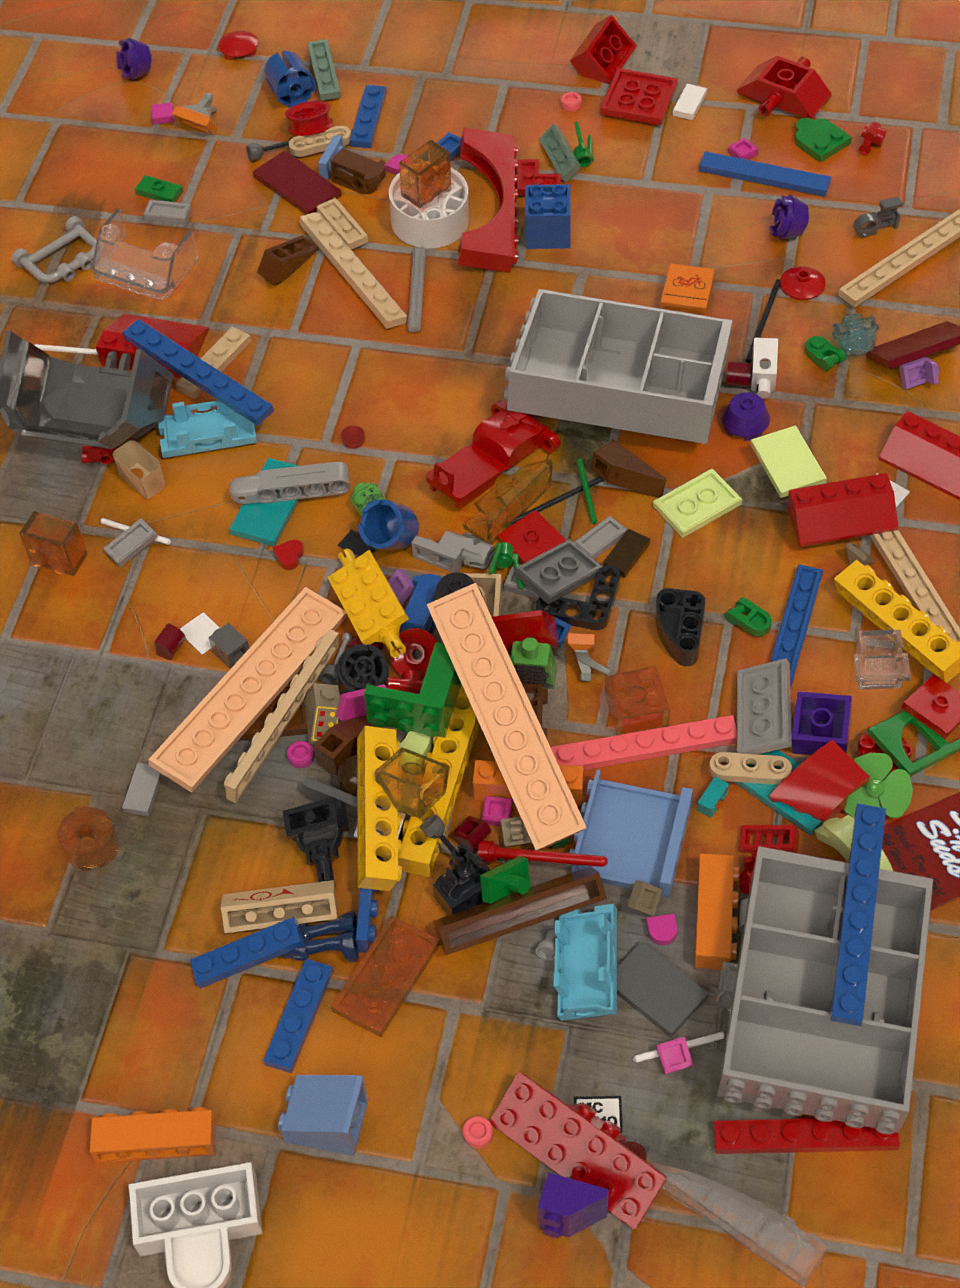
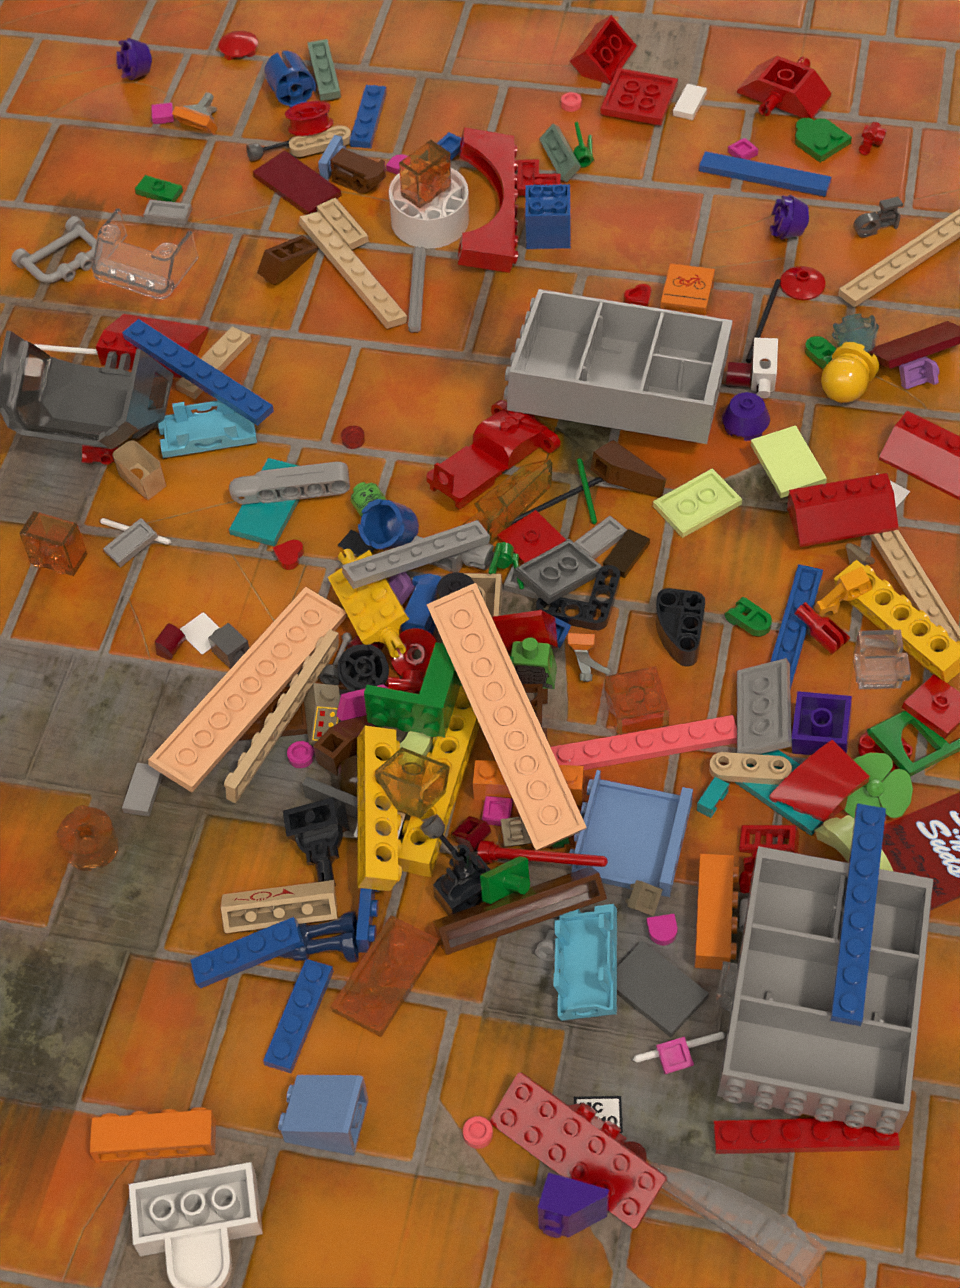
none -> light grey plate [342,520,490,589]
none -> red tile [624,284,652,307]
none -> red arm [794,602,850,655]
none -> light orange piece [814,567,873,617]
none -> yellow tile [821,342,879,403]

